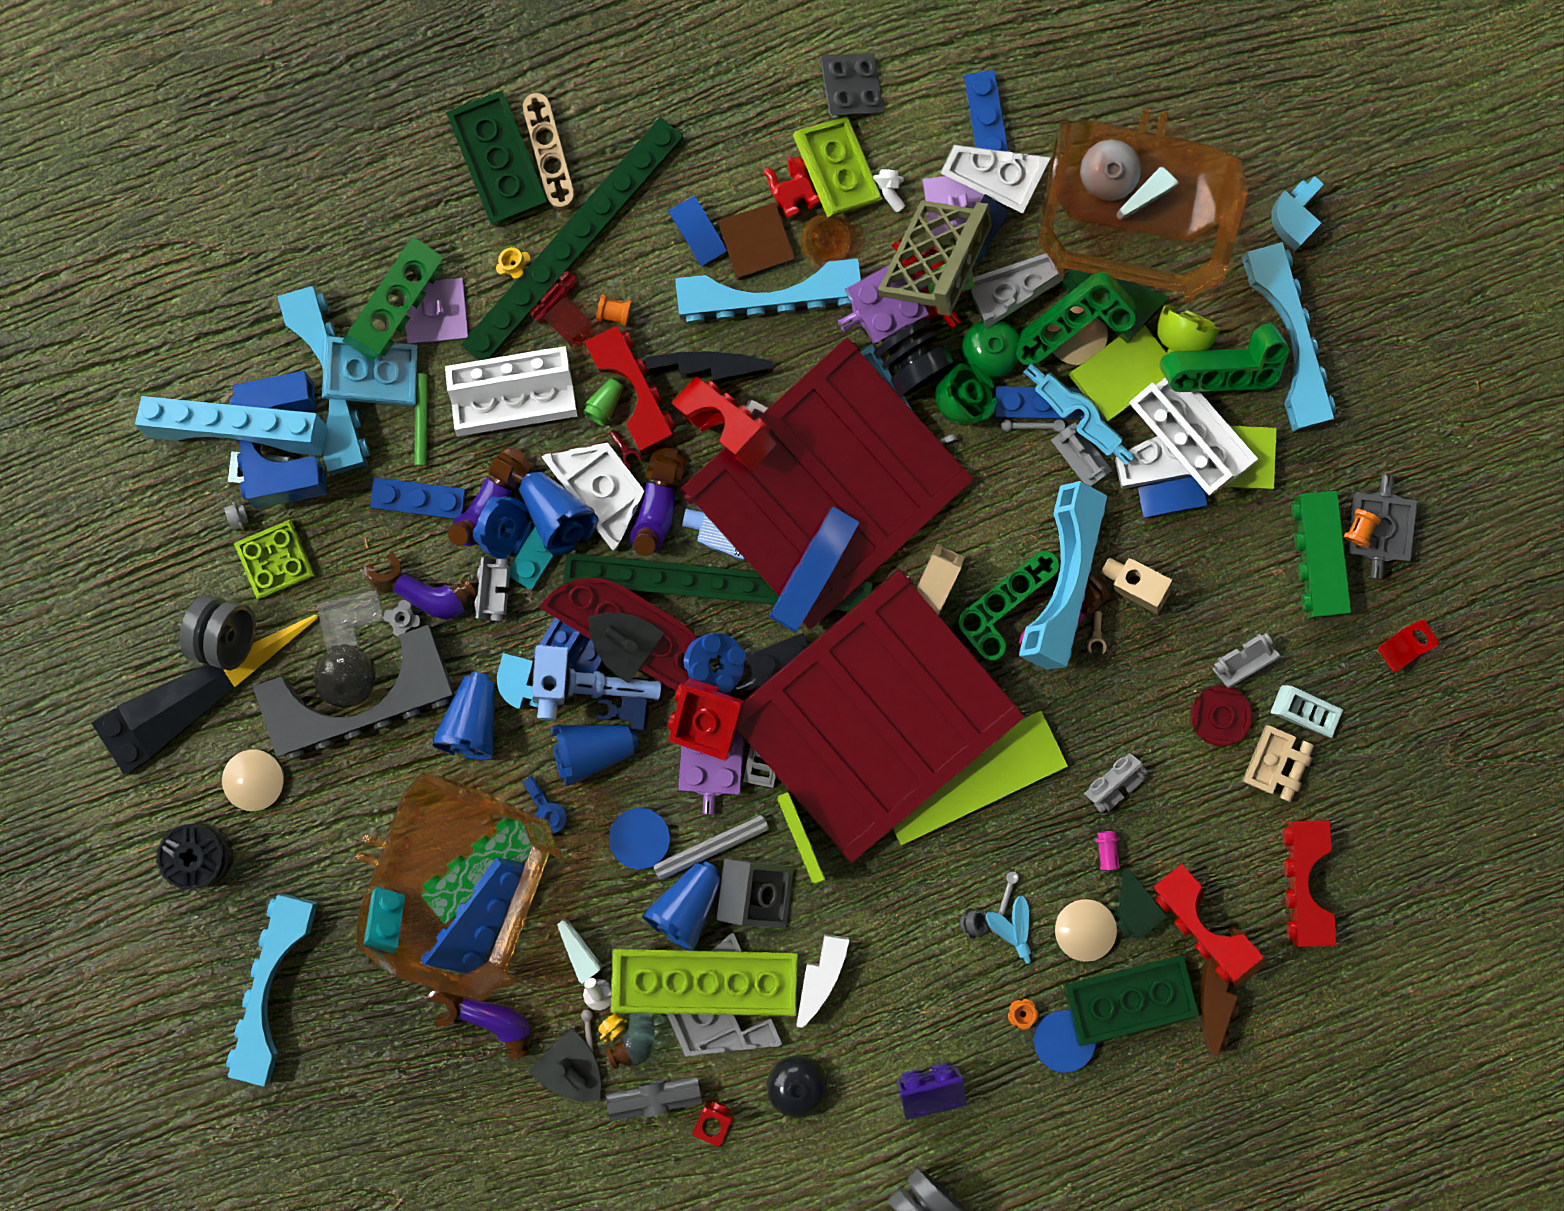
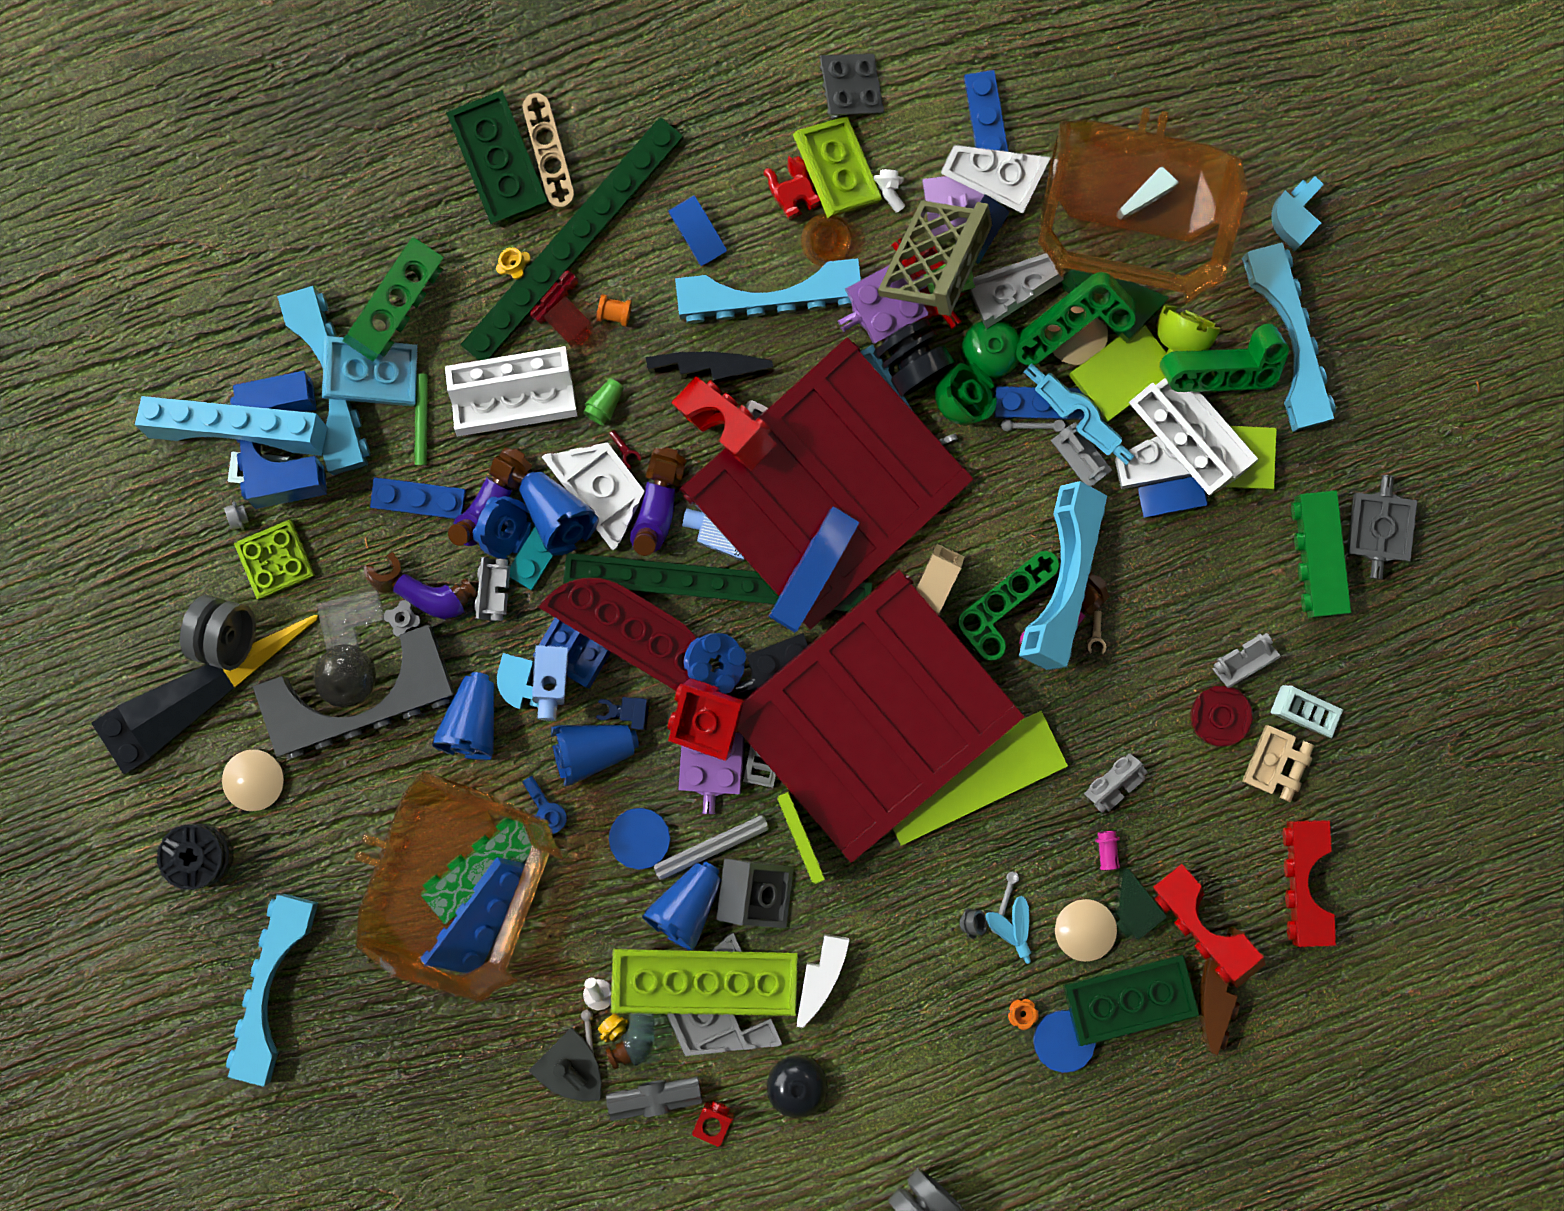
teal plate [364,886,405,954] -> none
lavender piece [406,278,468,344] -> none
dark purple piece [426,984,531,1059] -> none
light aqua slope [557,919,602,984] -> none
light blue pin [565,668,661,701] -> none
red arch [585,326,676,454] -> none
pearl dark grey shield [588,613,664,684] -> none
reddish brown tile [718,202,795,280] -> none
dark purple slope [896,1062,967,1120] -> none
light grey cylinder [1080,139,1142,201] -> none
tan torso [1101,557,1173,615] -> none
orange bush [1343,509,1382,548] -> none
red bracket [1378,619,1440,673] -> none

